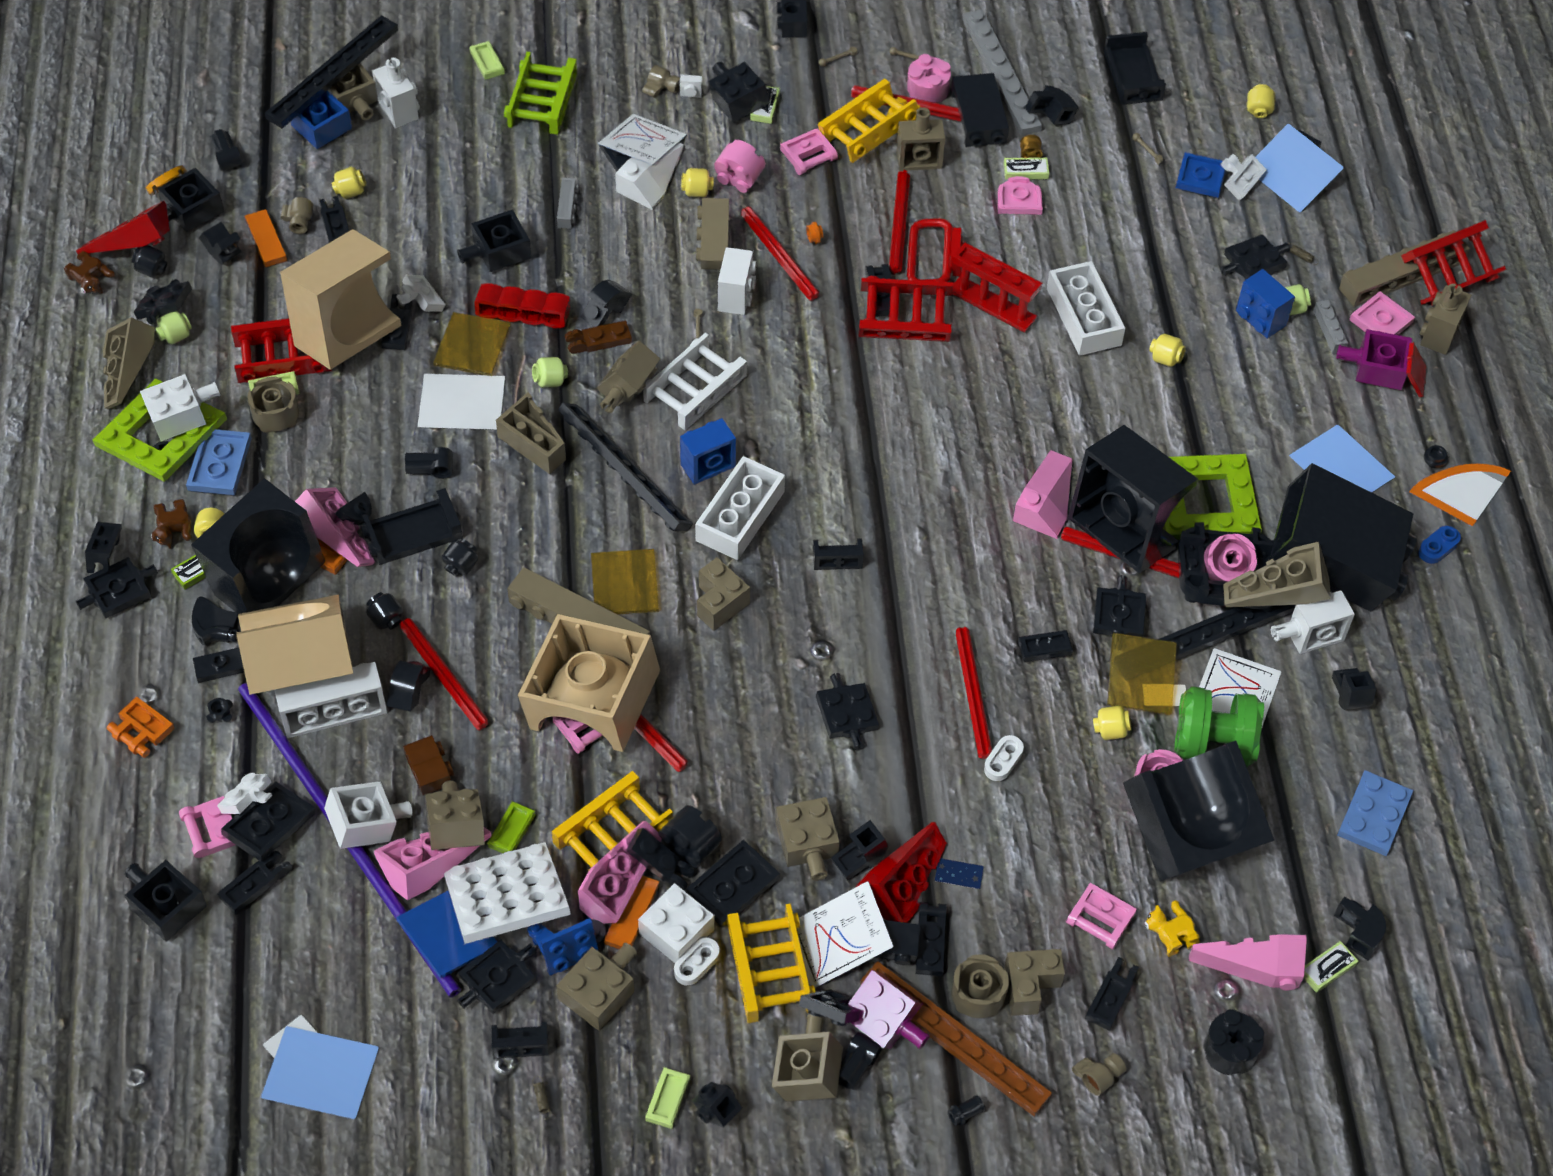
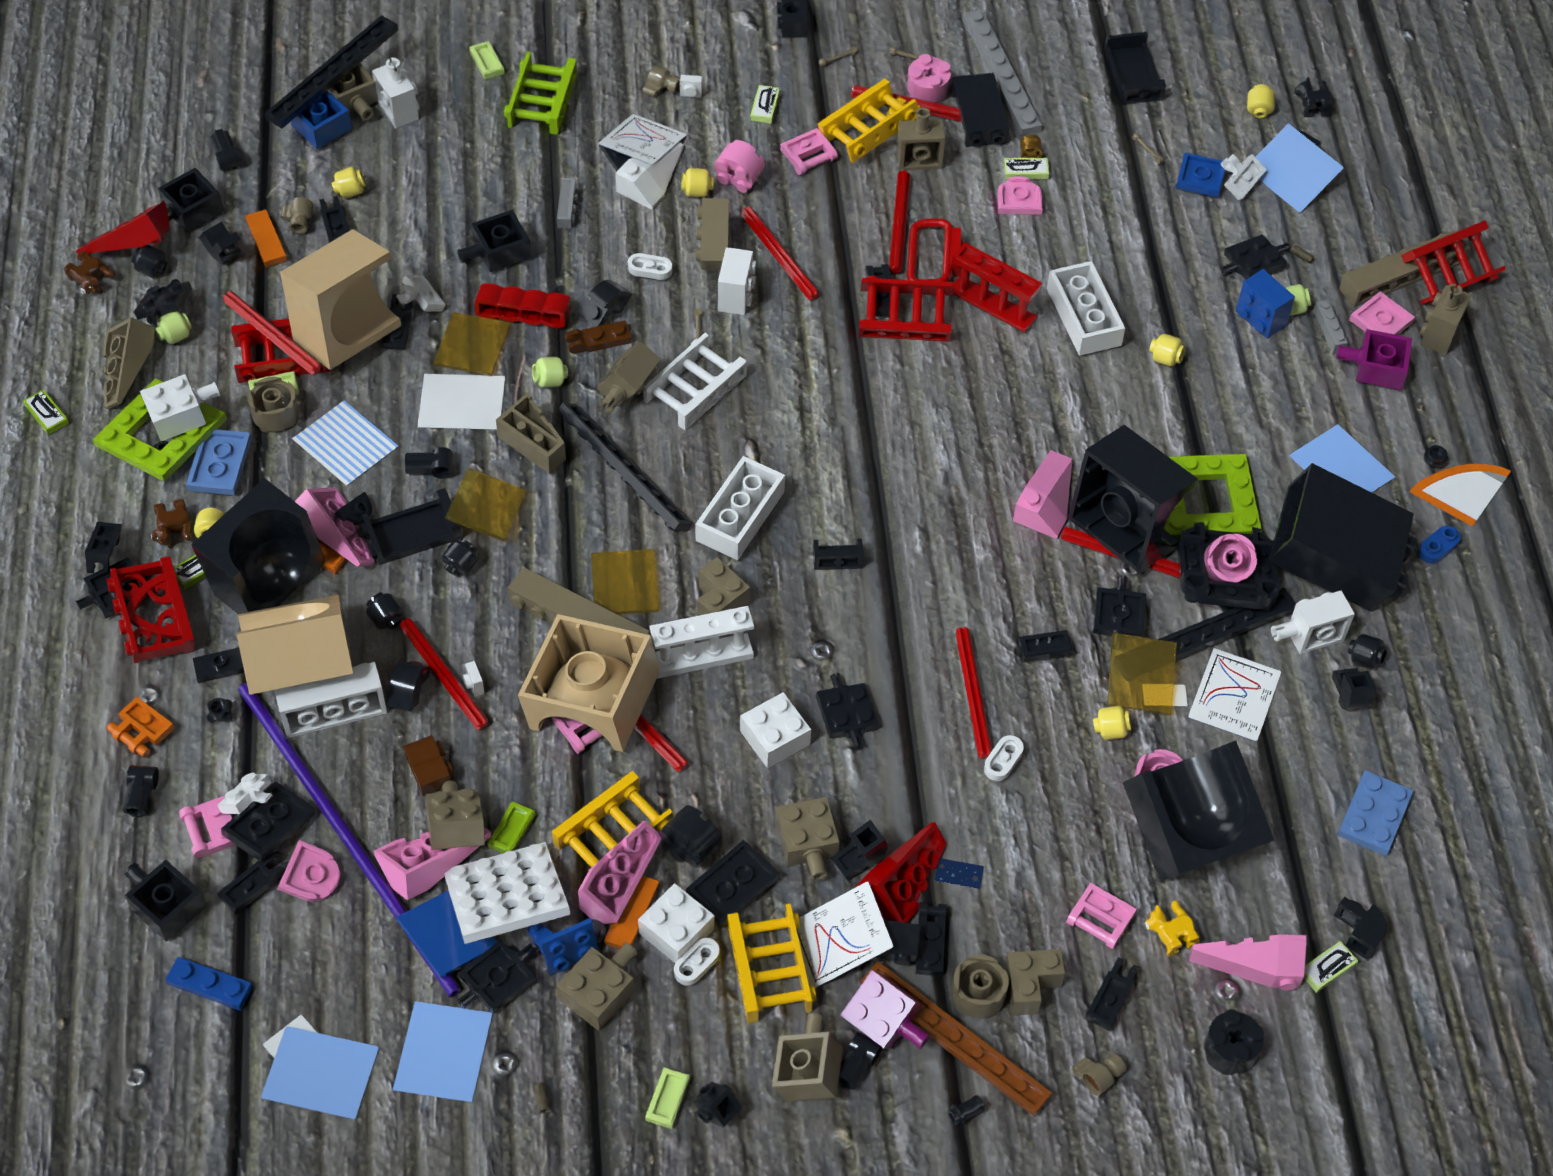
light orange tile [145,165,187,195] -> none
black arm [192,597,239,645] -> none
white brick [324,781,412,849] -> none
black hinge [491,1022,549,1059] -> none
black hinge [626,828,695,890] -> none
blue brick [680,418,736,485] -> none
black brick [708,61,770,123] -> none
black plate [799,989,861,1026] -> none
orange plate [806,222,823,244] -> none
black brick [1025,85,1079,124] -> none
bright green piece [1174,686,1264,767] -> none
dark tan wedge [1223,542,1331,607] -> none
red piece [1406,342,1426,397] -> none
none -> tile [23,390,69,435]
none -> red fence [107,556,194,664]
none -> black piece [122,765,159,817]
none -> blue plate [165,957,253,1011]
none -> red axle [223,291,321,375]
none -> bright pink tile [277,840,340,902]
none -> sticker [292,400,398,486]
none -> light blue sticker [393,1001,492,1102]
none -> clear yellow piece [445,468,526,542]
none -> white plate [463,661,484,697]
none -> white plate [628,253,672,280]
none -> white fence [649,606,754,679]
none -> white brick [740,692,811,768]
none -> black animal [1294,77,1332,117]
none -> black head [1348,634,1388,670]

